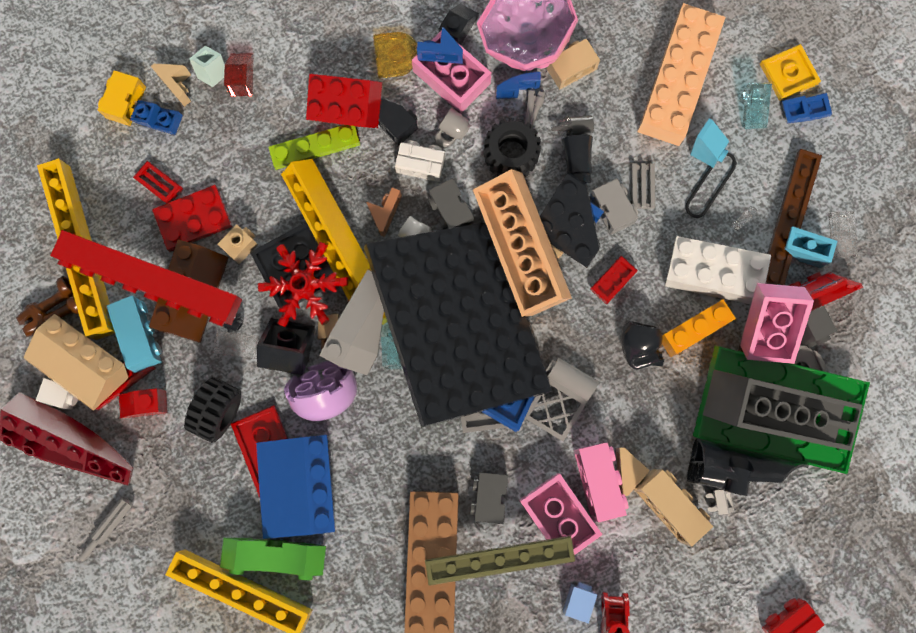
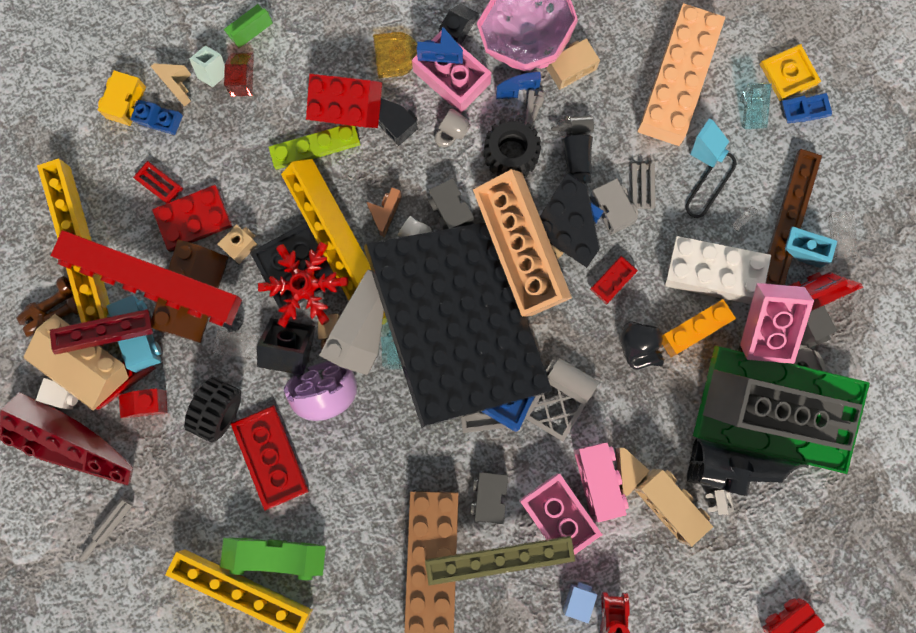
blue slope [256,435,335,539] -> none
white brick [395,140,445,182] -> none
none -> dark red plate [50,309,154,355]
none -> bright green panel [224,4,273,49]

